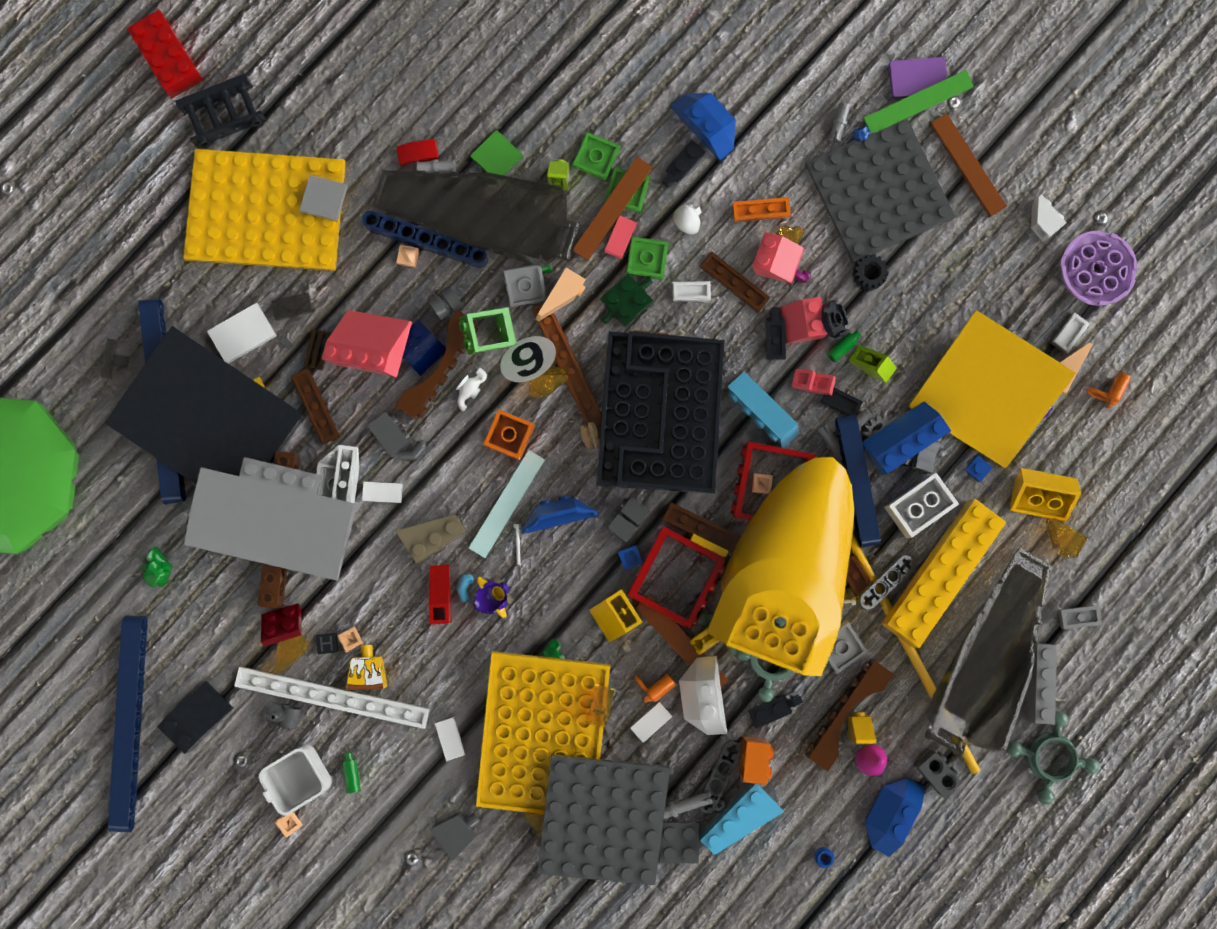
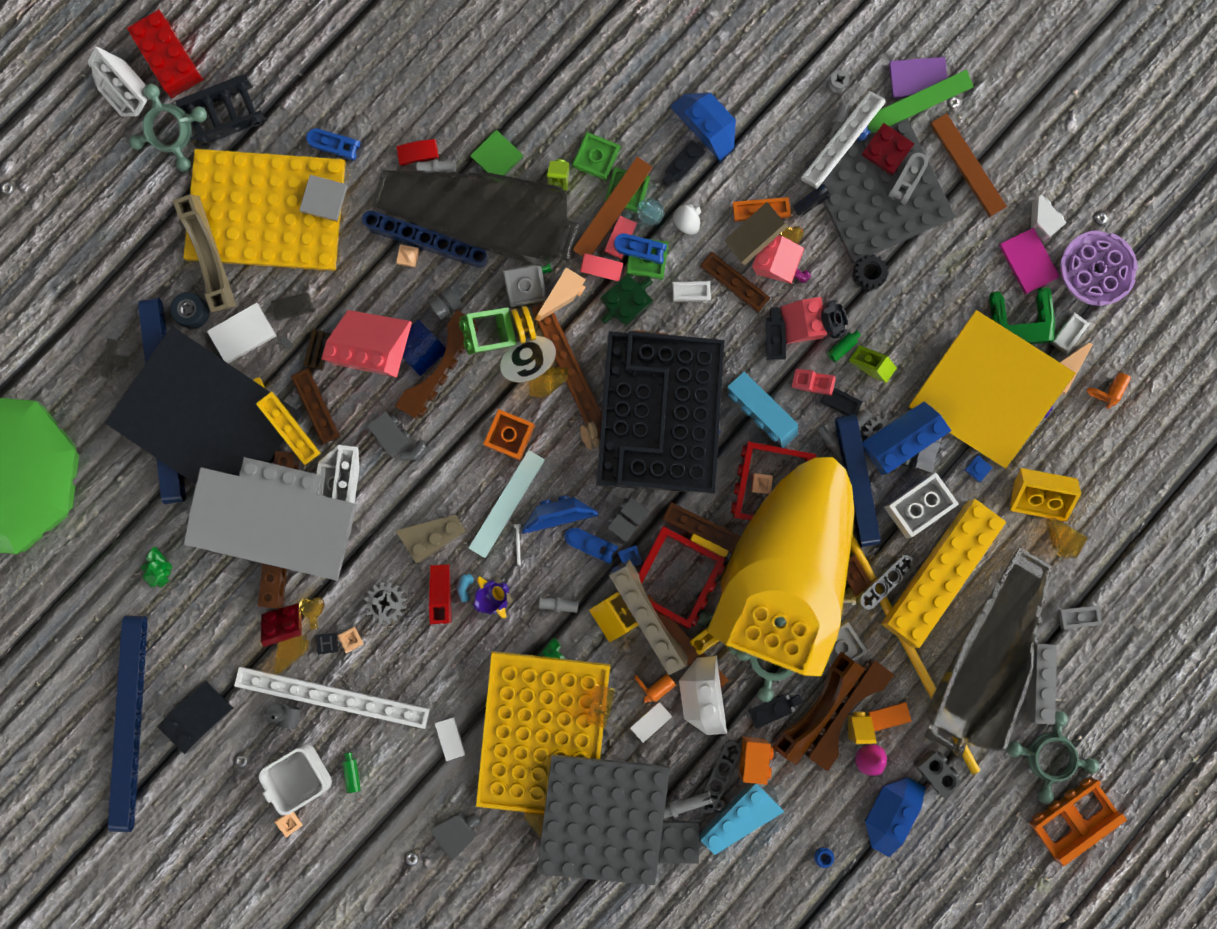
torso [346,645,387,690] -> none
white tile [362,482,403,503] -> none
white piece [456,368,487,412] -> none
none -> white wedge [88,47,147,116]
none -> sand green piece [129,84,207,172]
none -> black wheel [170,292,209,329]
none -> dark tan arch [173,194,237,313]
none -> yellow plate [256,392,321,465]
none -> clear yellow rock [299,597,325,630]
none -> blue plate [306,128,361,161]
none -> light grey gear [364,582,407,624]
none -> yellow head [511,306,536,344]
none -> light grey pin [539,597,578,613]
none -> blue plate [565,527,618,564]
none -> coral slope [580,253,623,281]
none -> dark tan arch [609,559,688,675]
none -> blue plate [614,233,667,264]
none -> clear light blue head [636,198,665,226]
none -> dark tan tile [724,202,788,266]
none -> reddish brown arch [773,652,865,765]
none -> black slope [793,184,832,217]
none -> white tile [801,91,885,189]
none -> light grey wheel [828,70,849,94]
none -> dark red plate [861,123,915,176]
none -> orange tile [868,702,912,732]
none -> light grey plate [888,153,928,205]
none -> green connector [989,287,1055,345]
none -> dark pink tile [999,228,1060,295]
none -> orange window [1029,777,1127,866]

